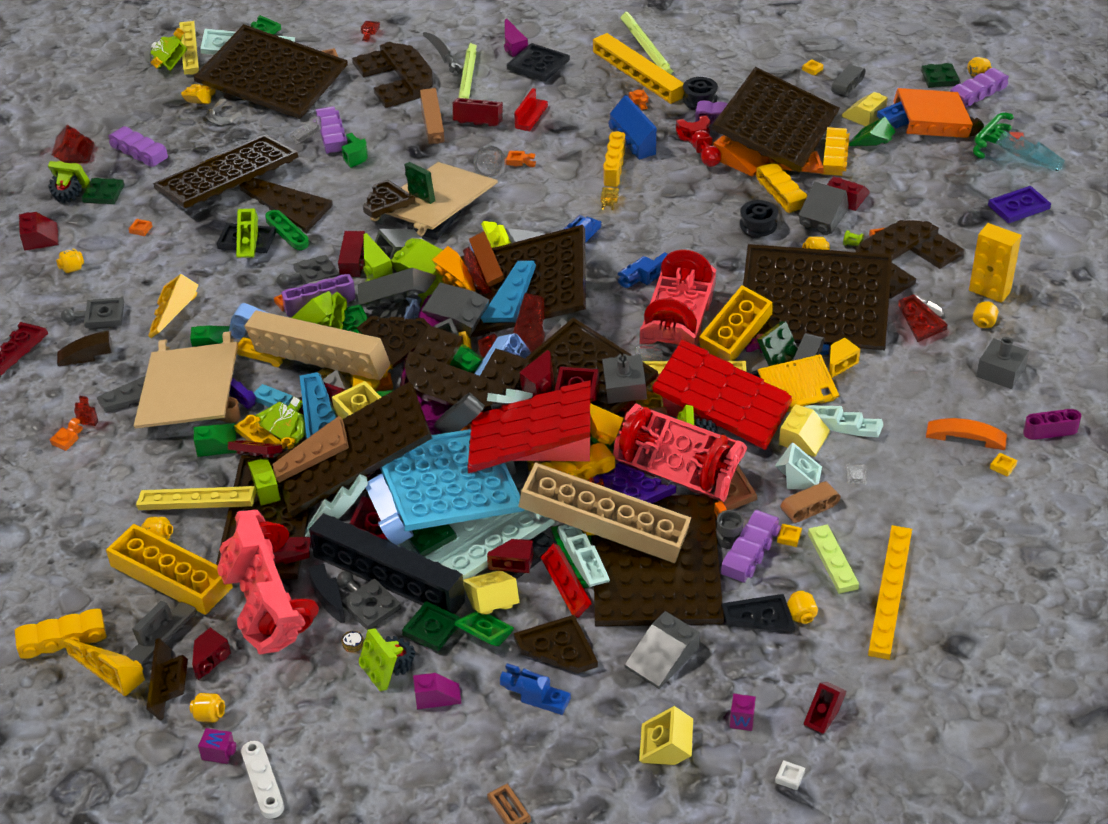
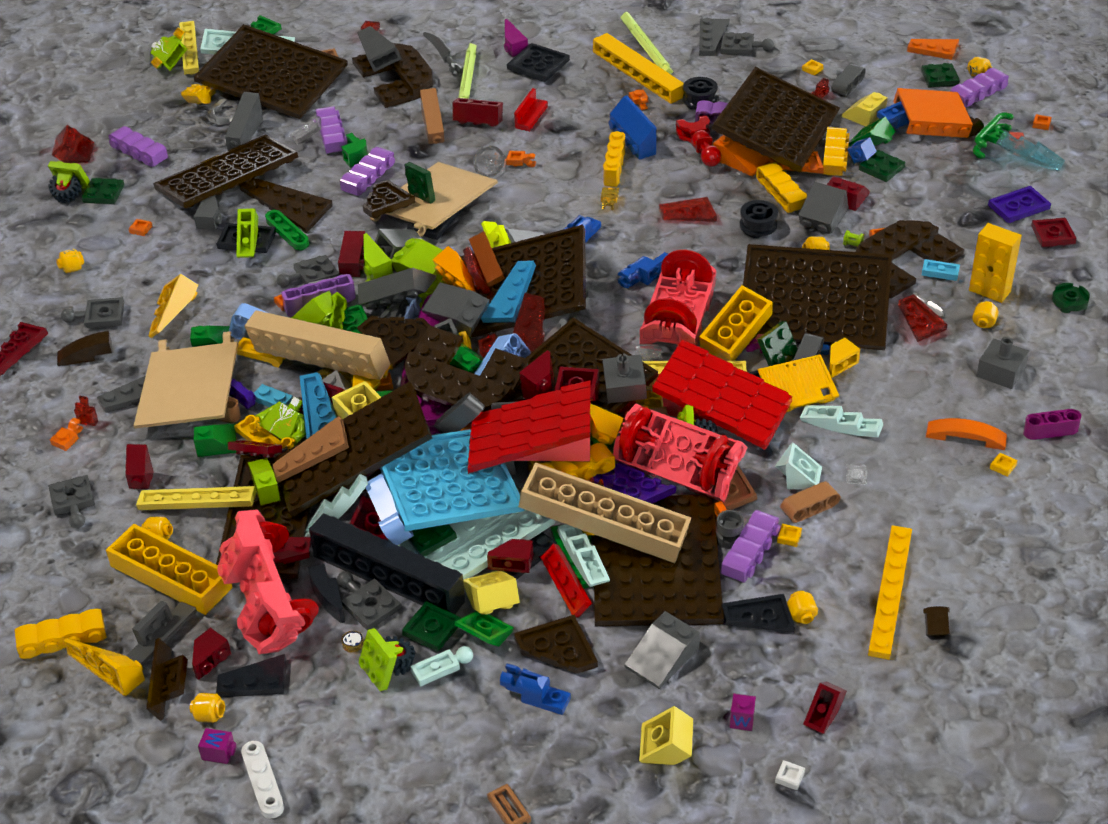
dark red slope [19,212,59,251] -> none
magenta slope [413,673,461,710] -> none
light aqua slope [487,389,533,403] -> none
light yellow slope [779,404,830,457] -> none
yellowish green plate [808,524,859,594] -> none
none -> dark grey plate [48,475,95,528]
none -> dark red slope [125,444,154,489]
none -> dark grey slope [194,195,222,230]
none -> black wing [216,654,286,698]
none -> dark grey slope [225,92,263,150]
none -> medium lavender brick [340,147,395,196]
none -> dark grey slope [357,26,402,72]
none -> light aqua plate [410,646,473,687]
none -> clear red wing [659,197,717,222]
none -> dark grey wing [699,18,730,56]
none -> dark grey plate [721,32,774,55]
none -> clear red plate [811,78,830,99]
none -> blue brick [848,137,877,164]
none -> dark green plate [859,150,906,182]
none -> orange wing [907,39,959,60]
none -> medium azure plate [922,259,960,281]
none -> dark brown tile [923,606,950,636]
none -> dark red plate [1031,218,1077,247]
none -> orange tile [1032,114,1052,130]
none -> dark green plate [1052,283,1090,313]

